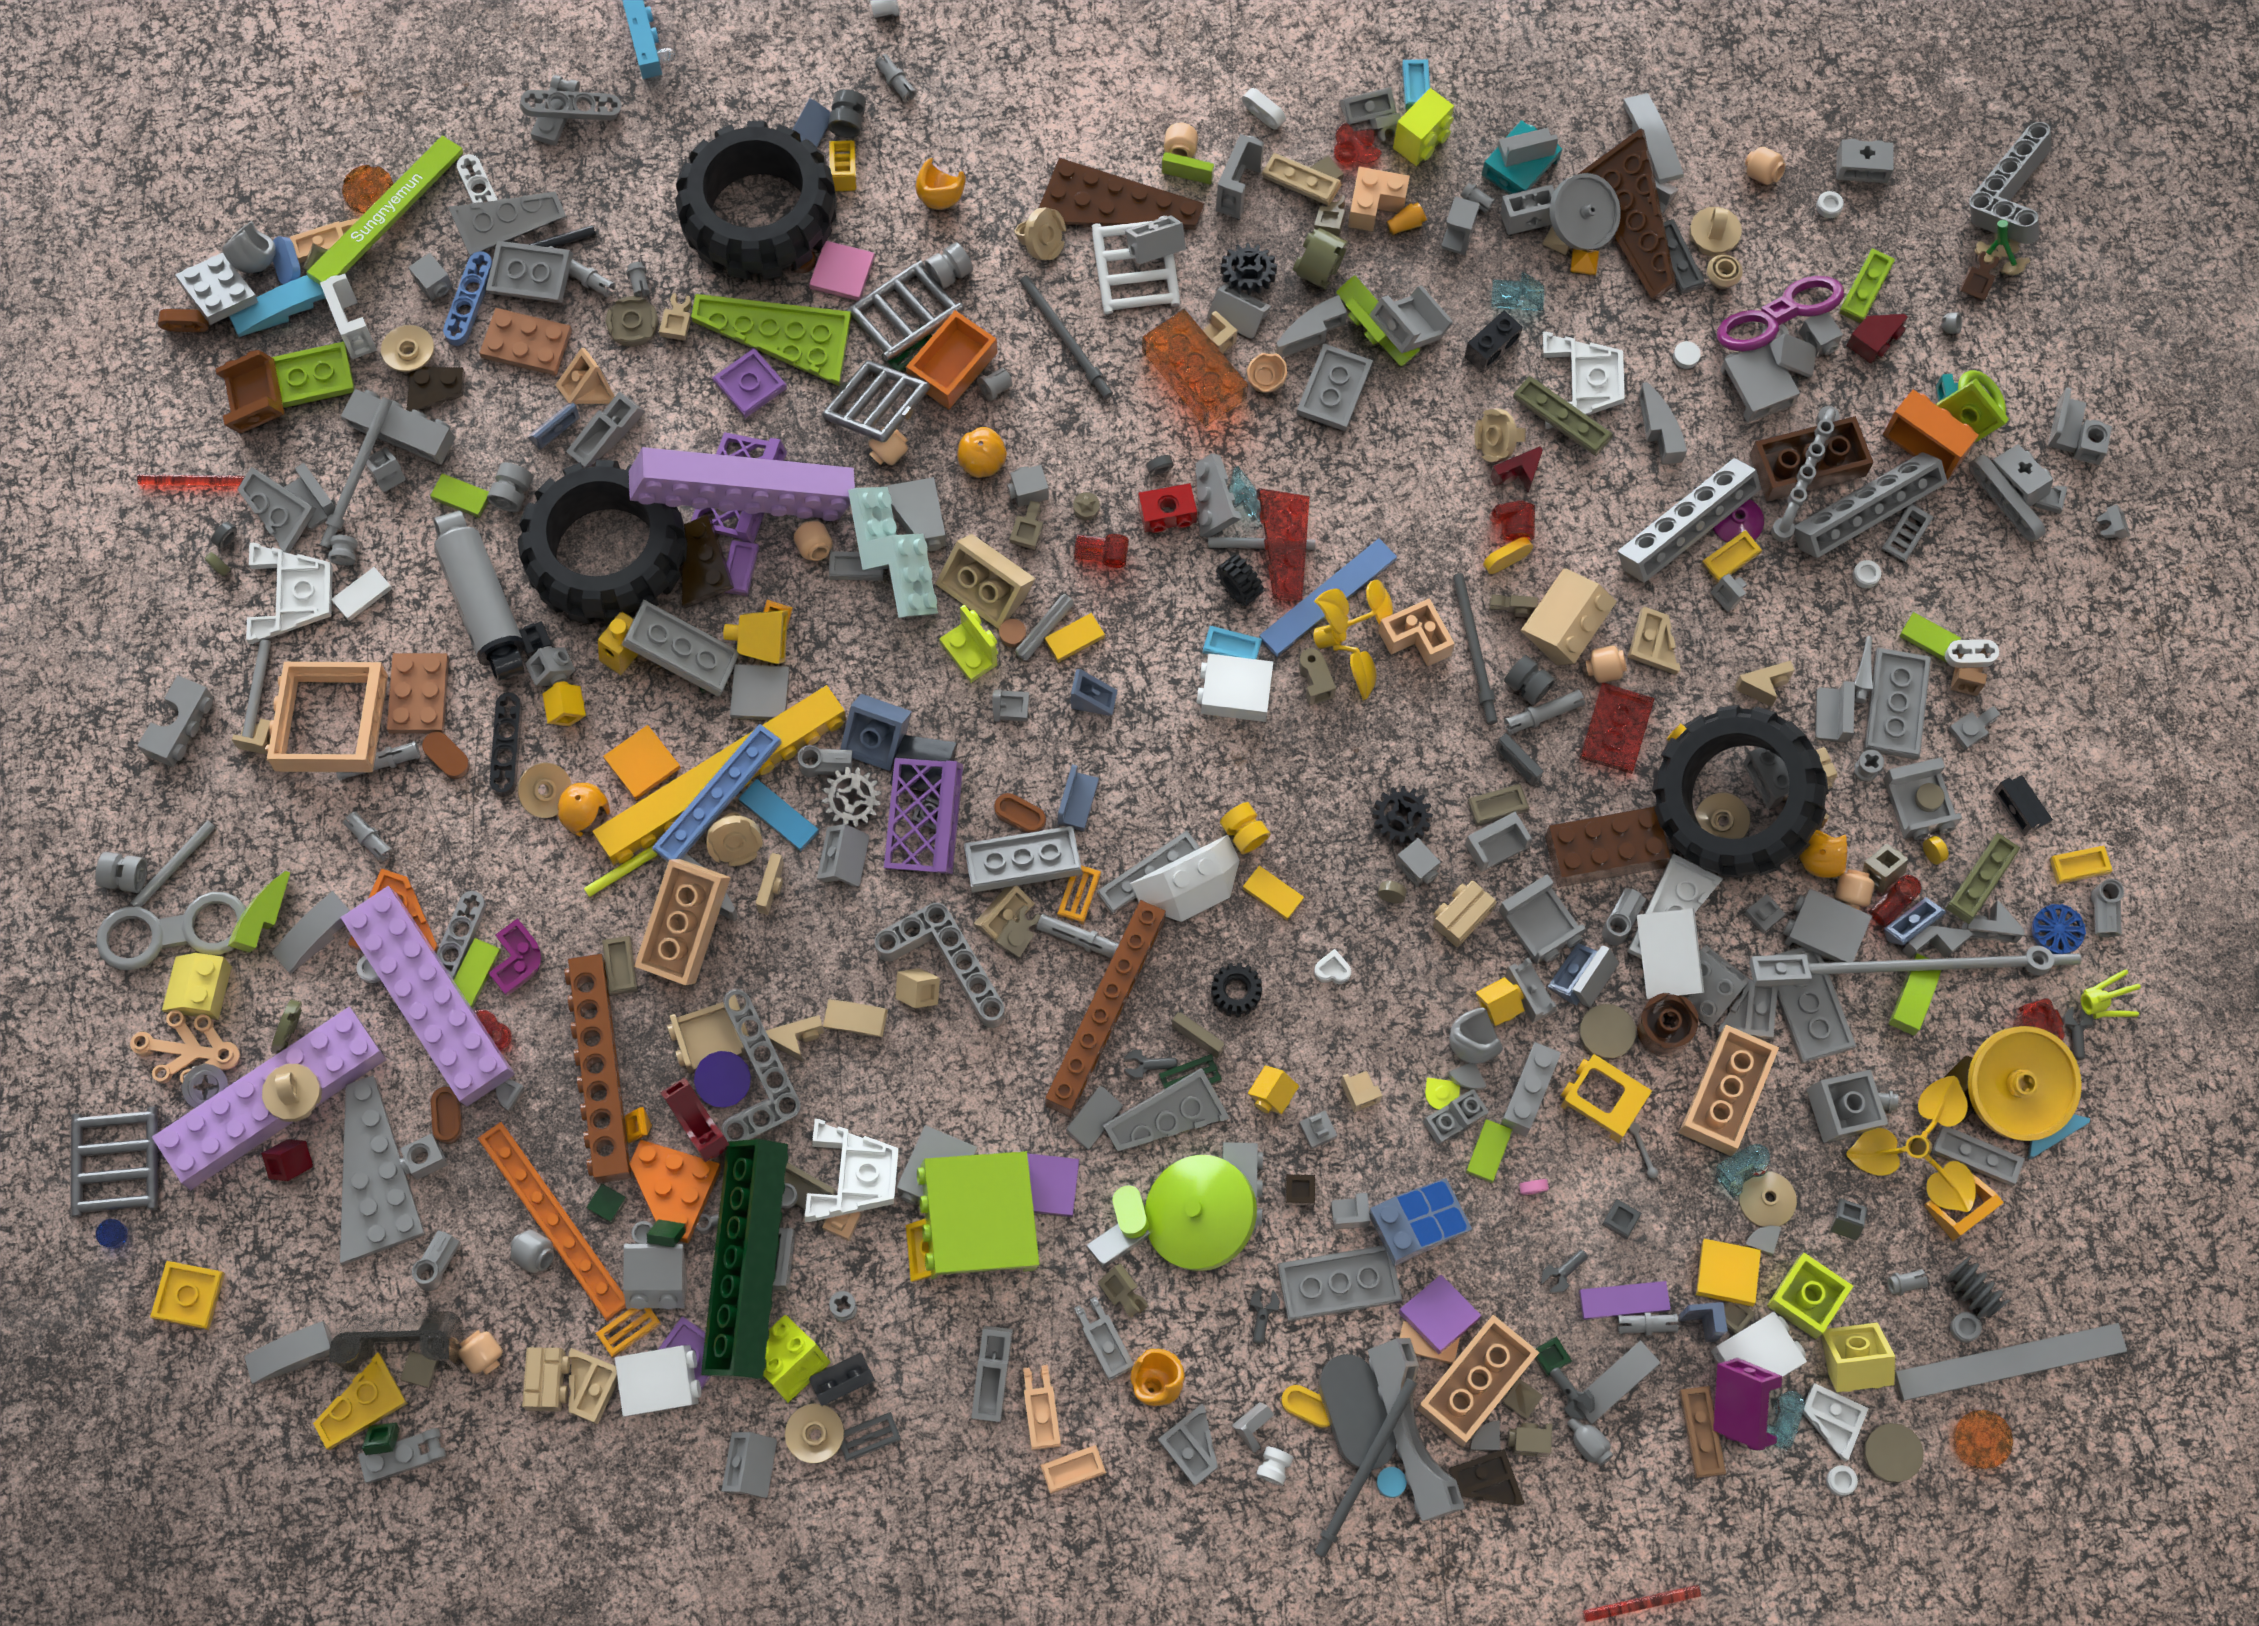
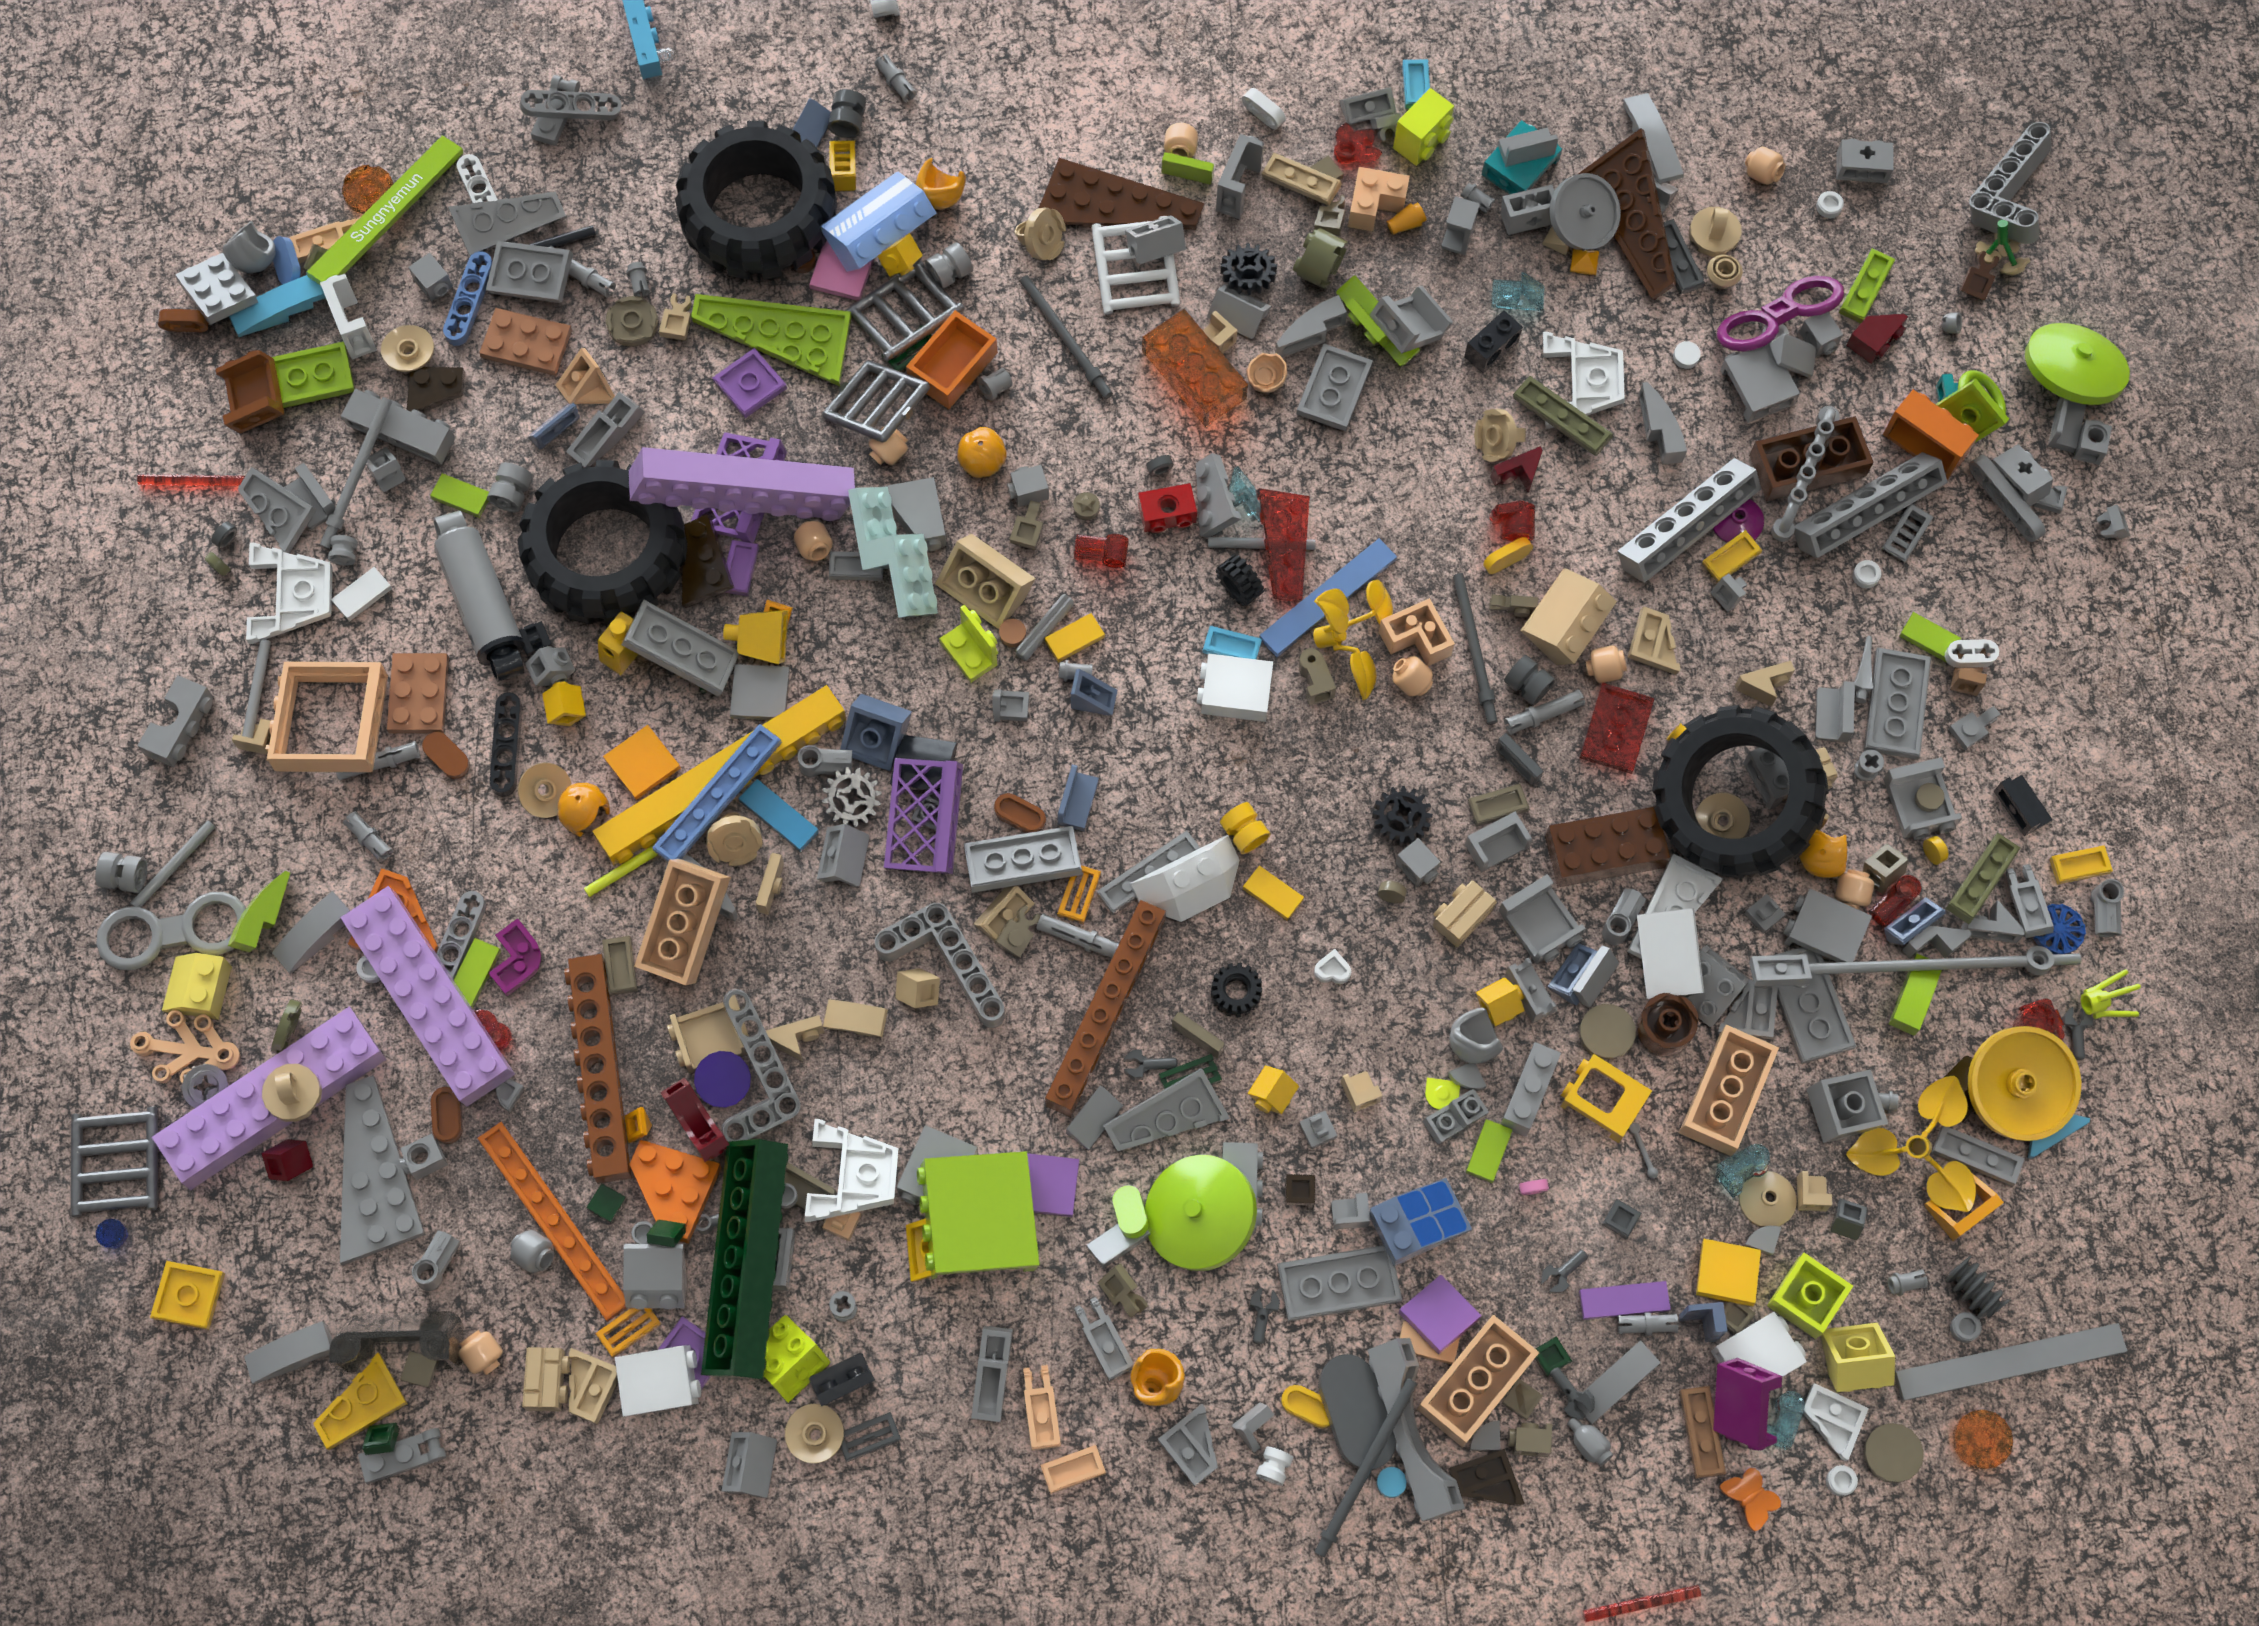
none -> light blue slope [820,172,936,272]
none -> yellow brick [878,233,923,277]
none -> light grey pin [1058,660,1092,681]
none -> light nougat head [1392,656,1433,696]
none -> orange animal [1720,1468,1781,1532]
none -> tan panel [1797,1171,1832,1212]
none -> light grey hinge [2006,864,2054,938]
none -> lime dish [2025,323,2130,405]

